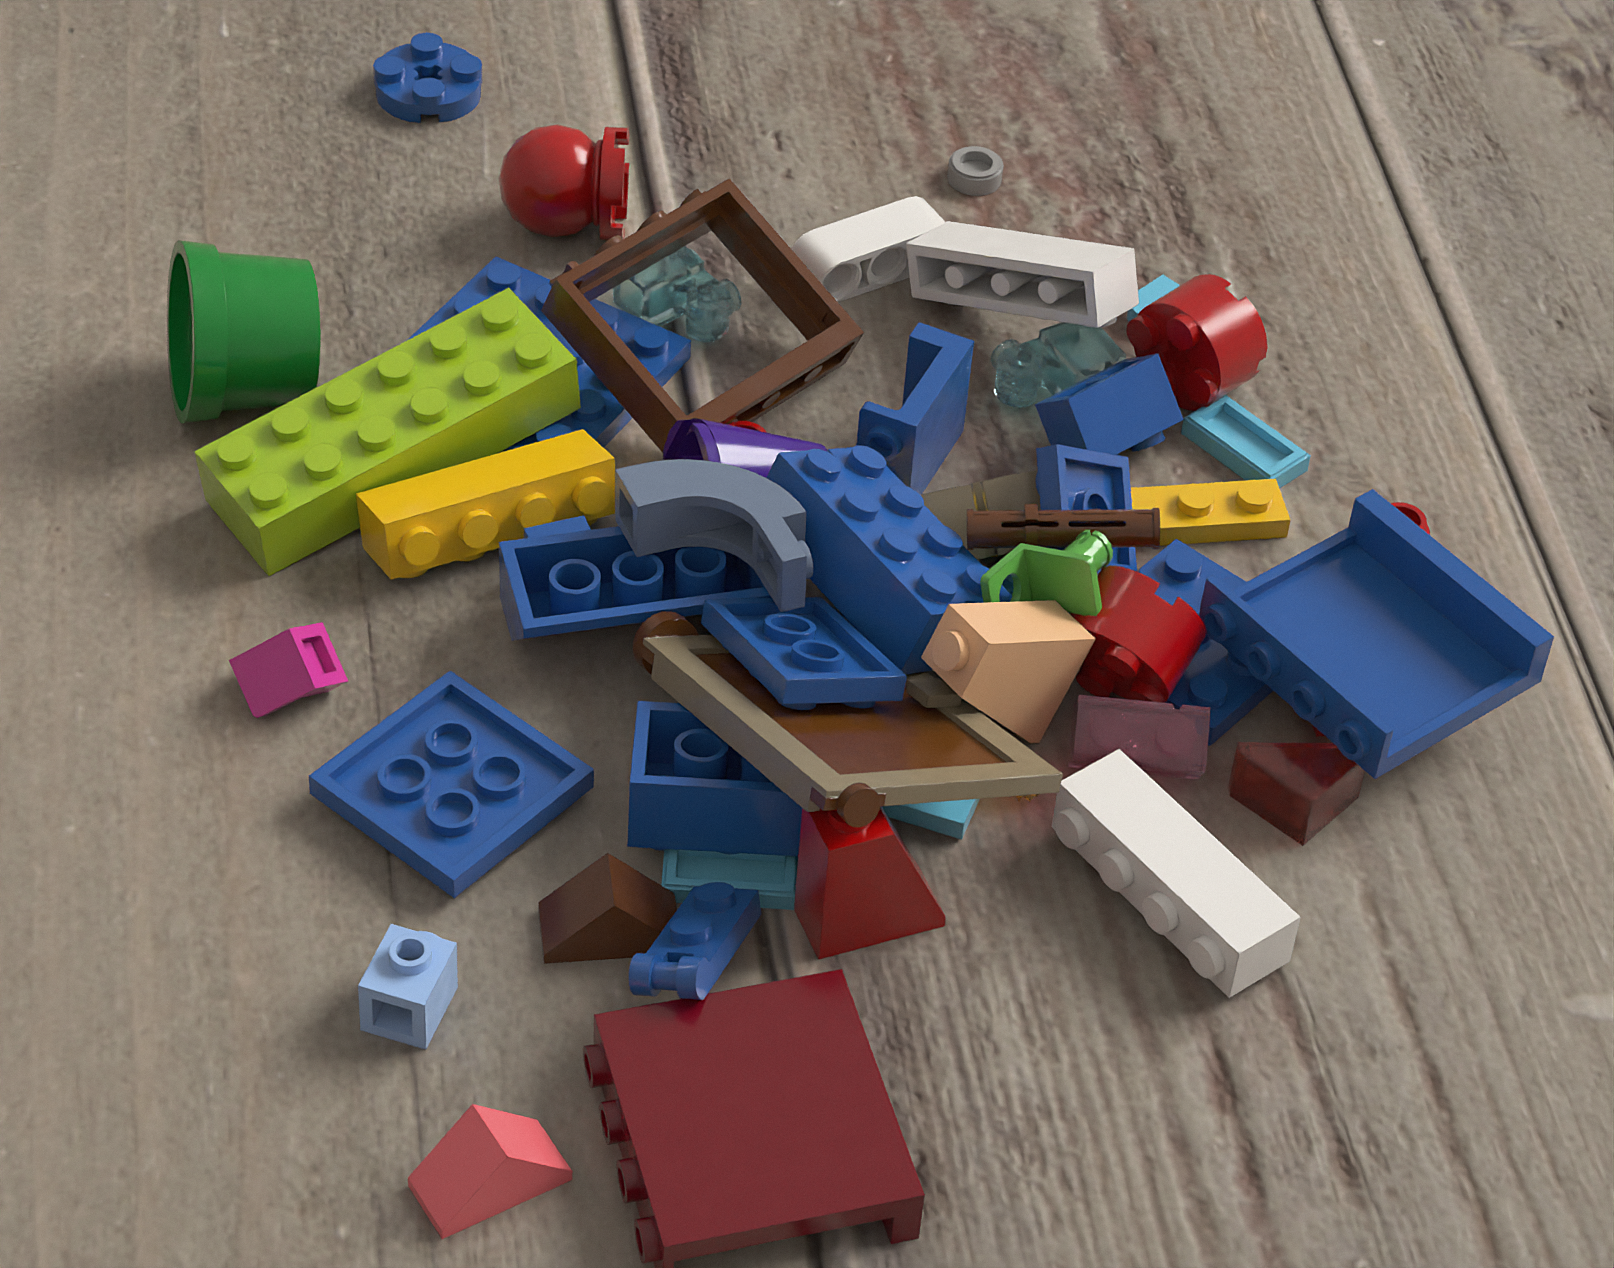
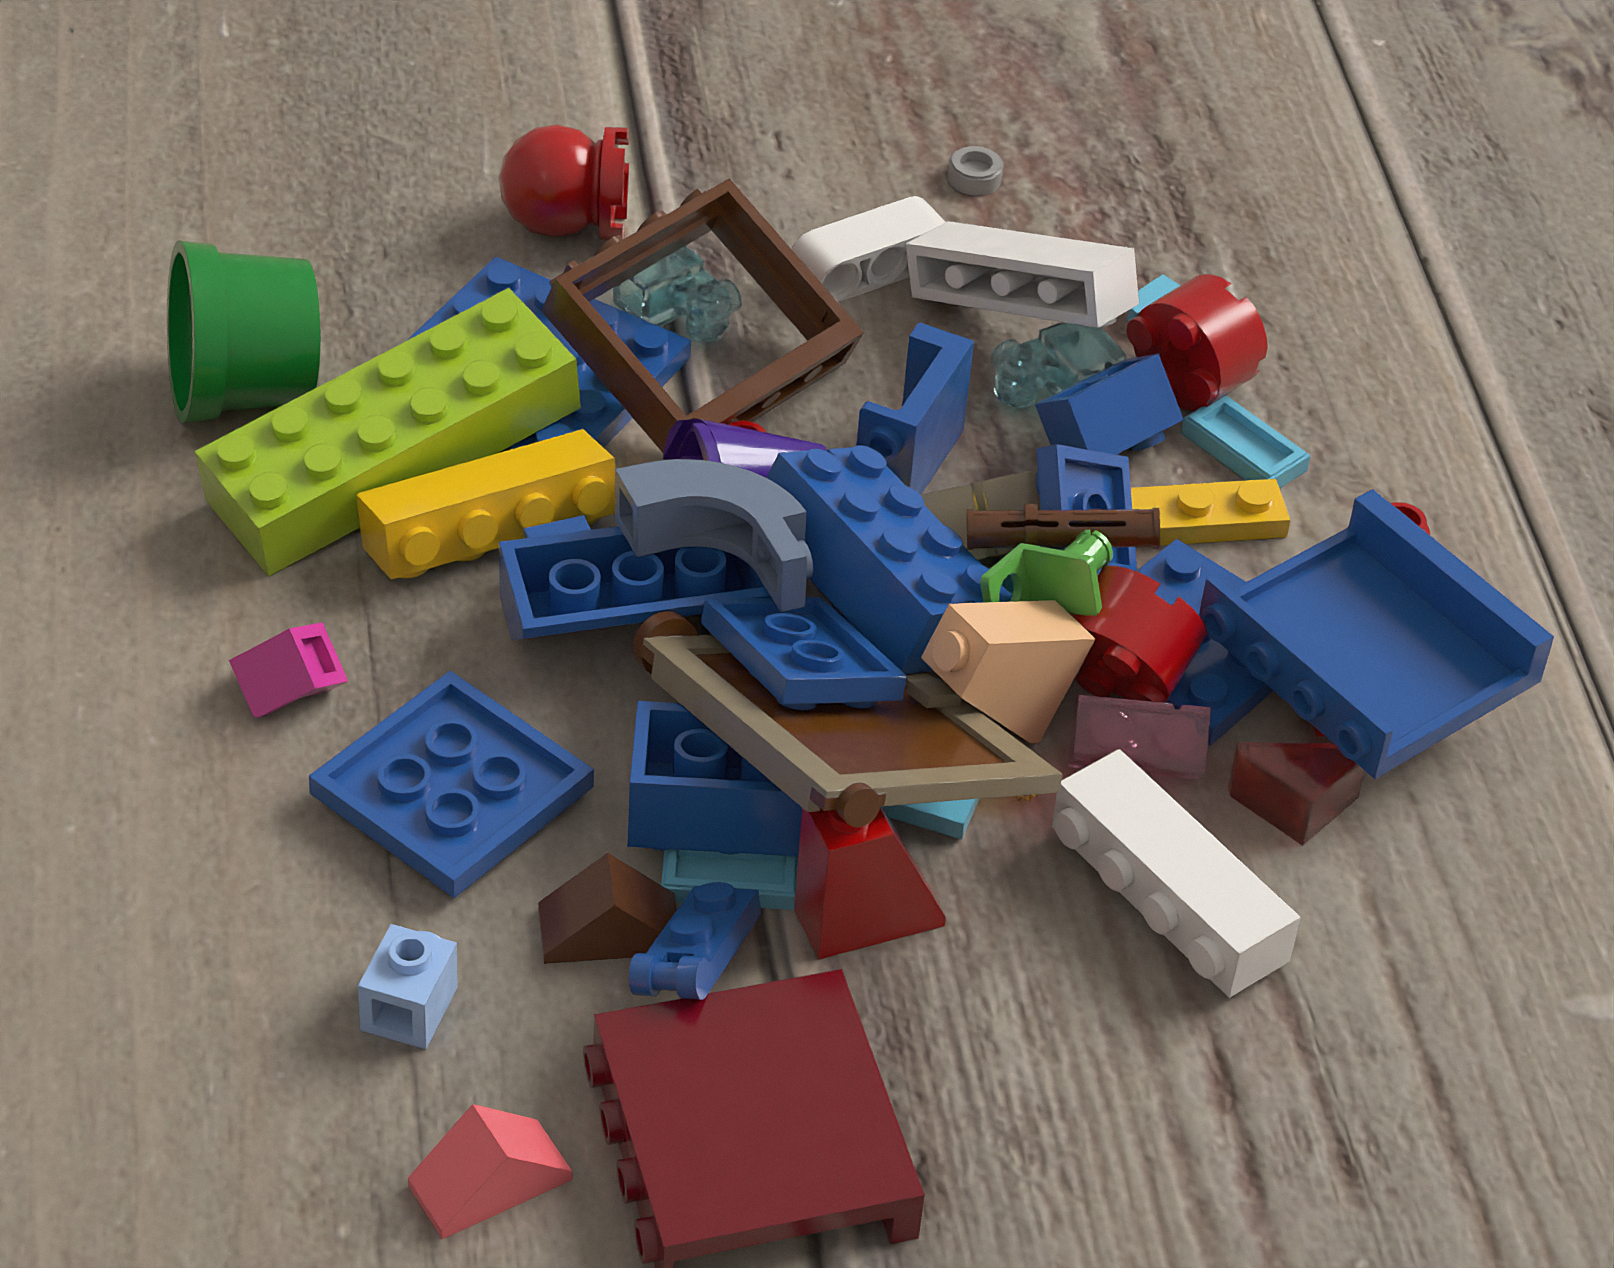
blue plate [373,32,482,123] -> none

